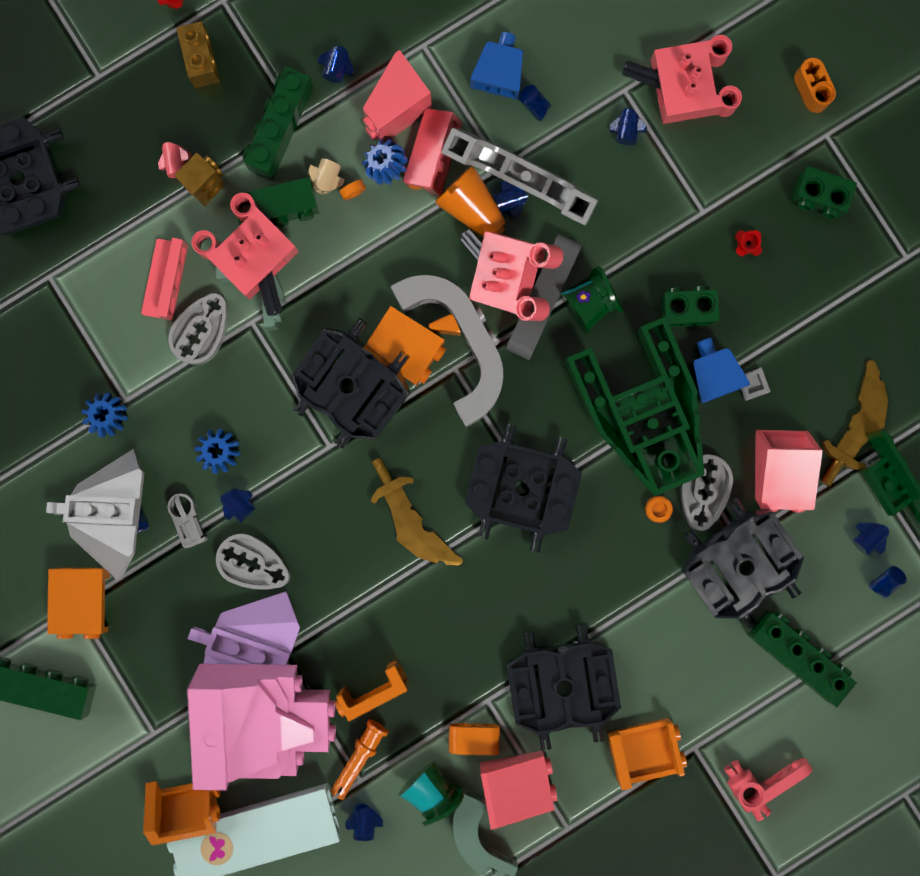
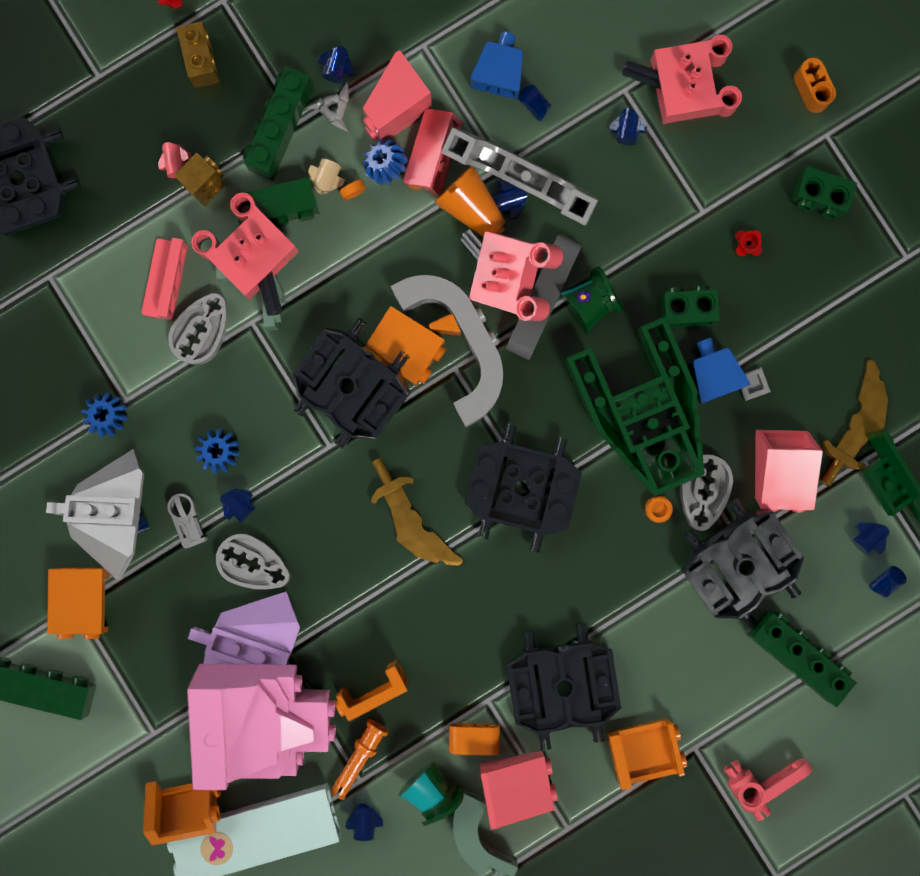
none -> light grey piece [304,82,349,132]

